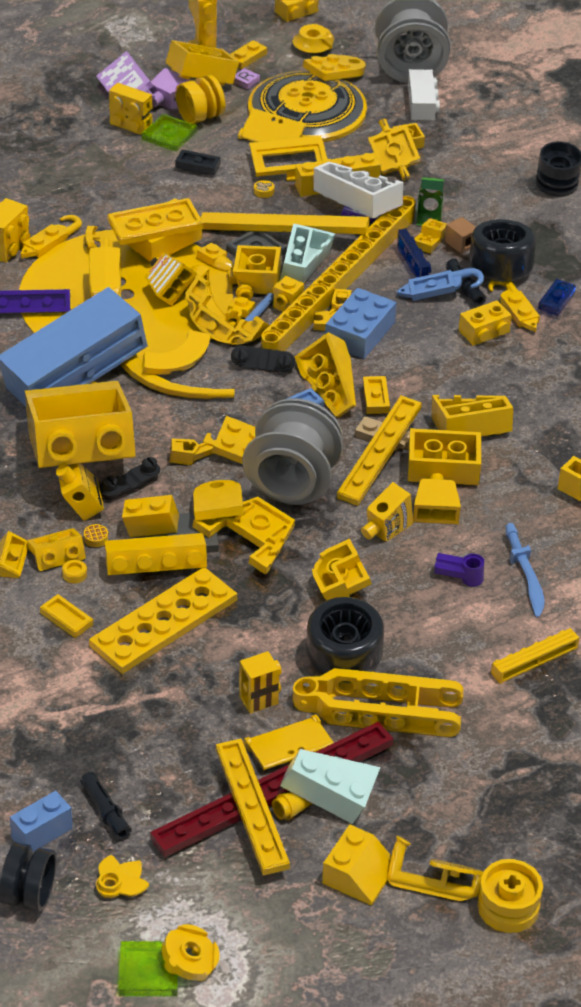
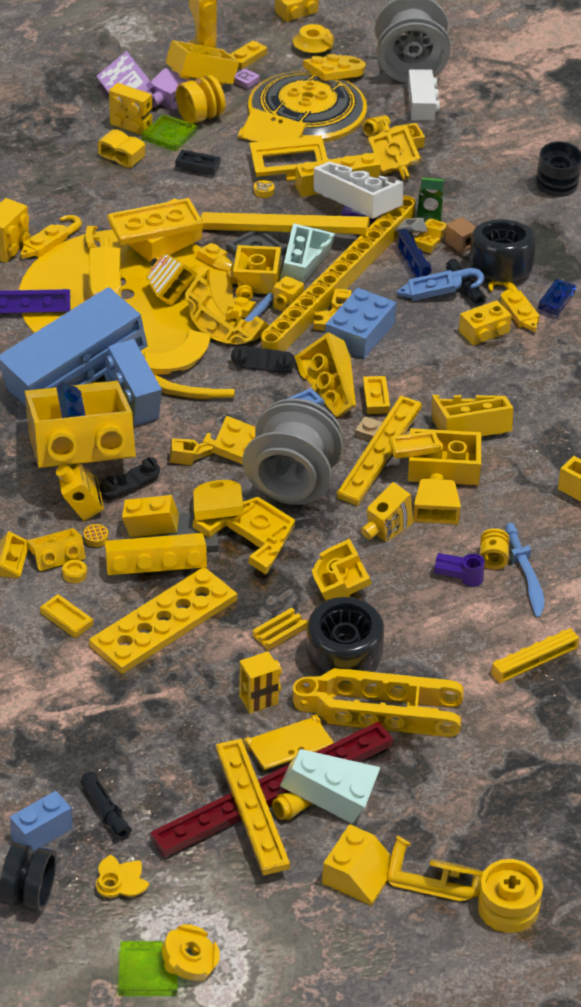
none -> clear blue plate [56,381,86,418]
none -> yellow brick [98,129,146,168]
none -> medium blue brick [104,339,162,426]
none -> yellow tile [252,608,308,651]
none -> yellow cone [362,115,390,137]
none -> yellow tile [389,431,441,459]
none -> light grey slope [396,218,427,234]
none -> yellow piece [479,528,510,570]

